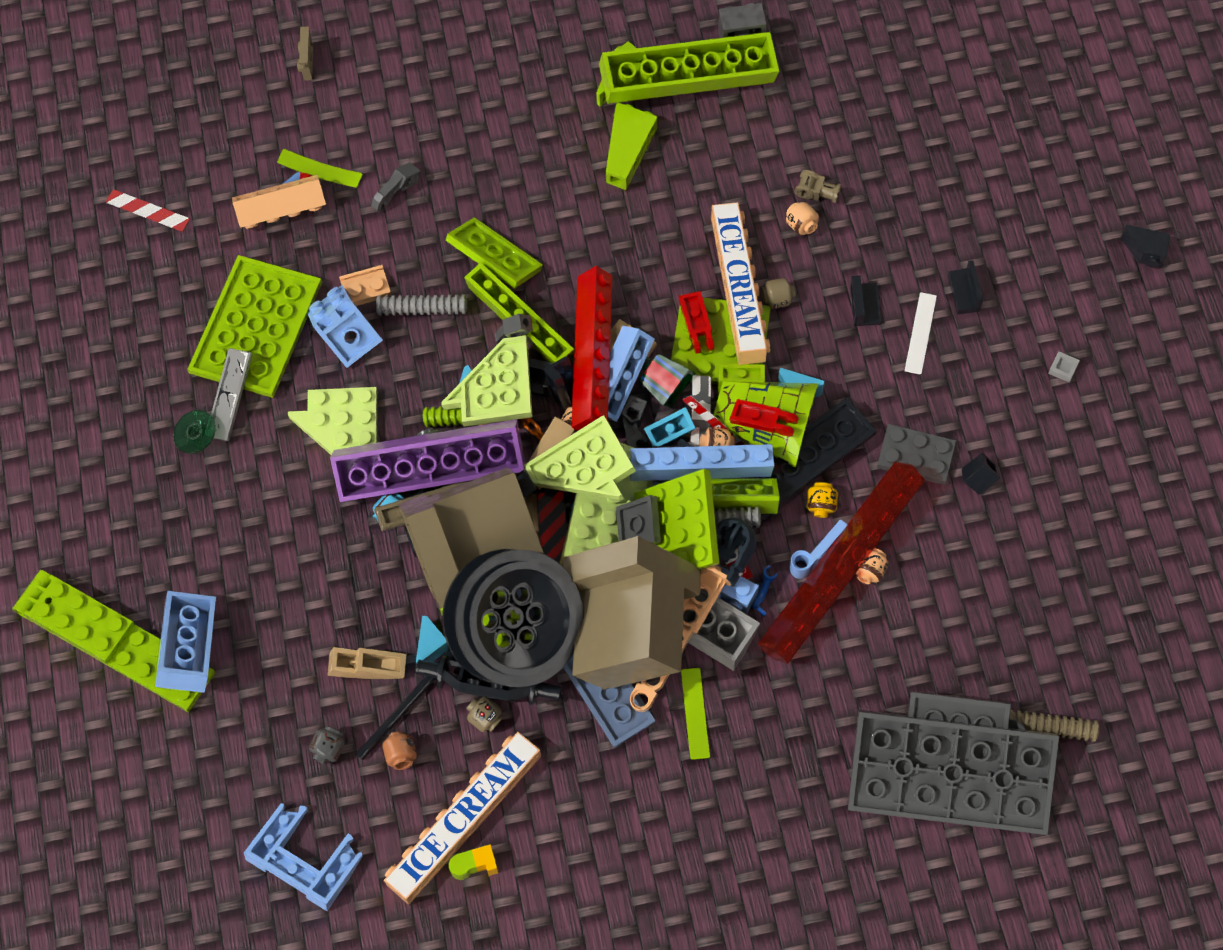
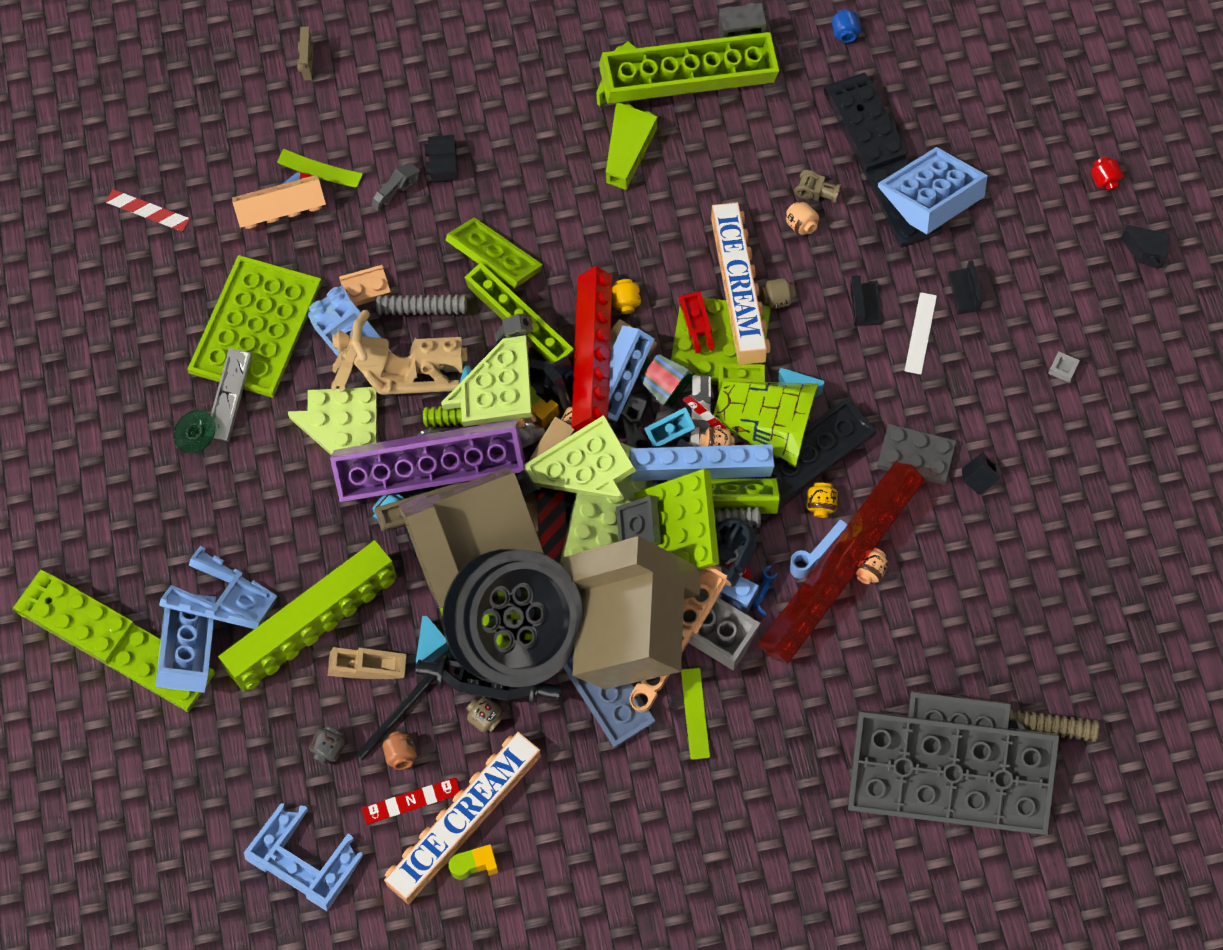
red hinge [729,399,799,437] -> none
none -> light blue wing [159,546,277,629]
none -> lime brick [218,540,397,693]
none -> tan piece [331,310,468,395]
none -> red sticker [362,777,460,825]
none -> black brick [424,134,458,182]
none -> light grey piece [517,414,545,448]
none -> yellow leg [531,387,559,428]
none -> yellow head [612,279,641,314]
none -> black hinge [823,72,942,248]
none -> blue head [832,9,861,43]
none -> light blue slope [878,147,988,234]
none -> red head [1090,156,1124,191]

